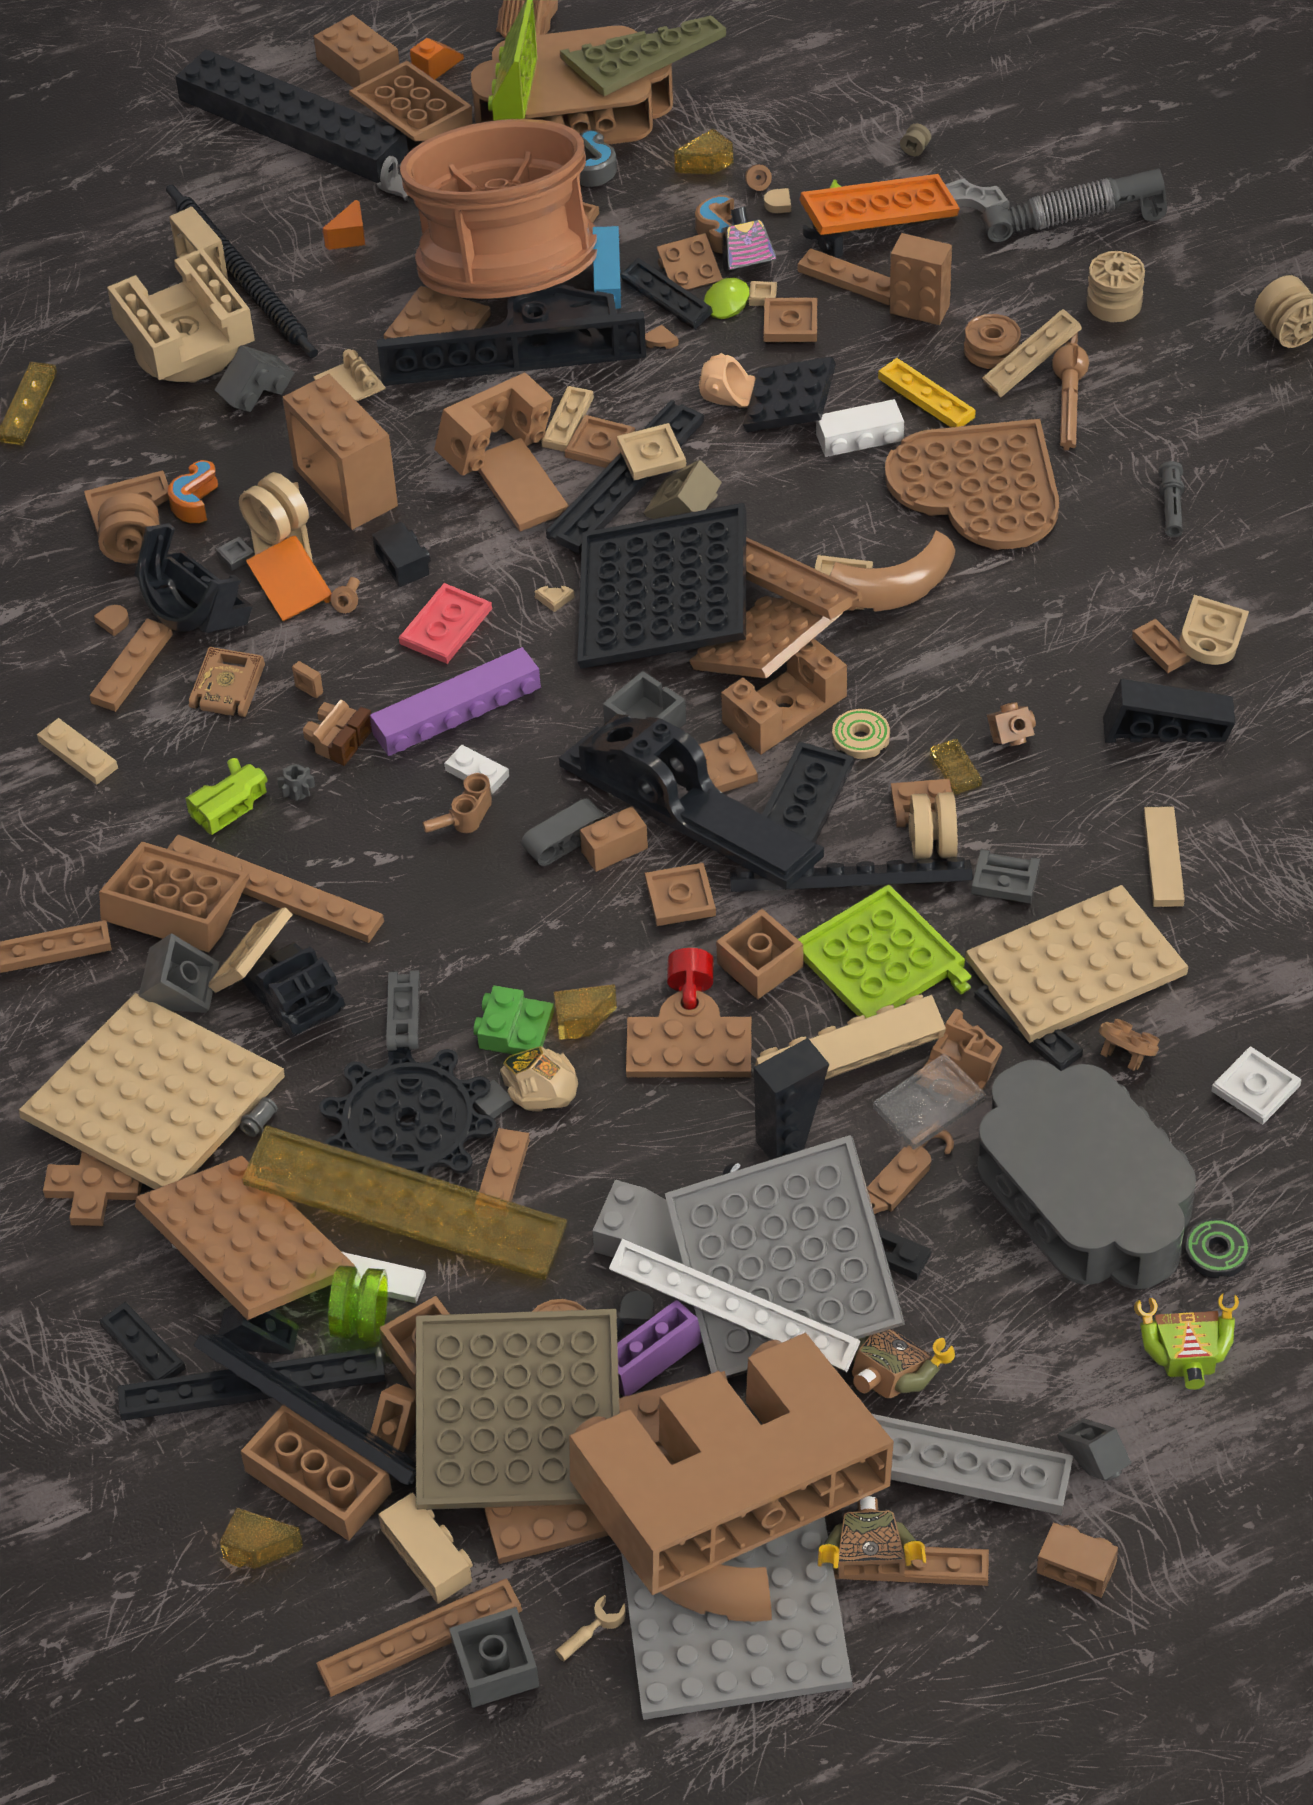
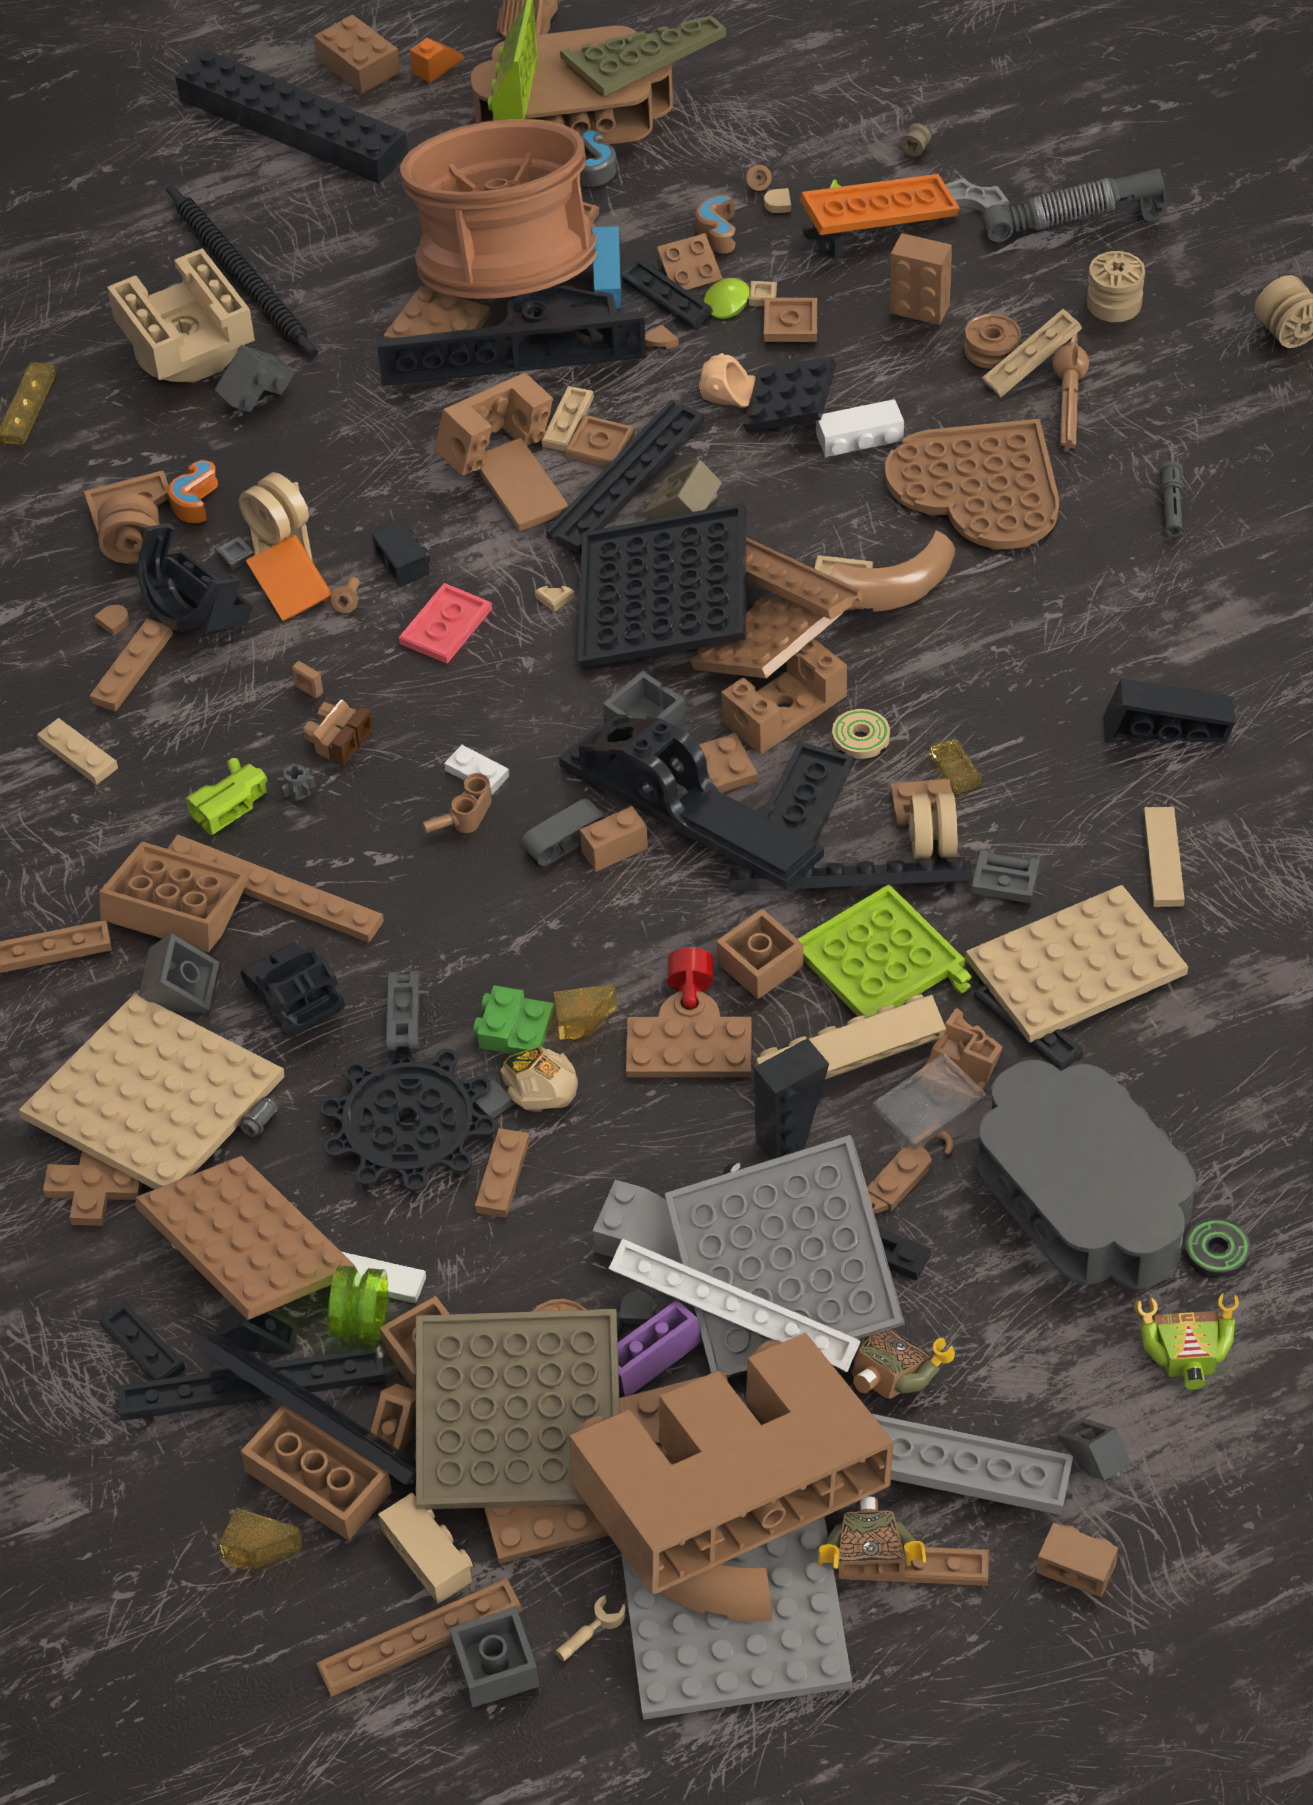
tan window [169,207,228,280] -> none
medium nougat container [189,647,265,717] -> none
tan tile [208,907,293,993] -> none
clear yellow plate [242,1125,567,1280] -> none
medium nougat window [283,374,398,530] -> none
tan hinge [313,349,386,401] -> none
orange slope [323,200,365,250] -> none
medium nougat slope [349,60,472,141] -> none
medium lavender brick [370,647,541,756] -> none
light grey piece [377,156,408,201] -> none
tan plate [617,423,686,480] -> none
medium nougat plate [645,863,716,926] -> none
clear yellow slope [674,129,733,174] -> none
torso [721,206,777,271] -> none
medium nougat plate [798,248,890,305] -> none
yellow plate [878,358,975,427] -> none
medium nougat brick [987,702,1036,746] -> none
medium nougat plate [1099,1019,1160,1071] -> none
medium nougat plate [1132,619,1191,673] -> none
tan tile [1179,595,1249,665] -> none
white plate [1211,1046,1301,1125] -> none

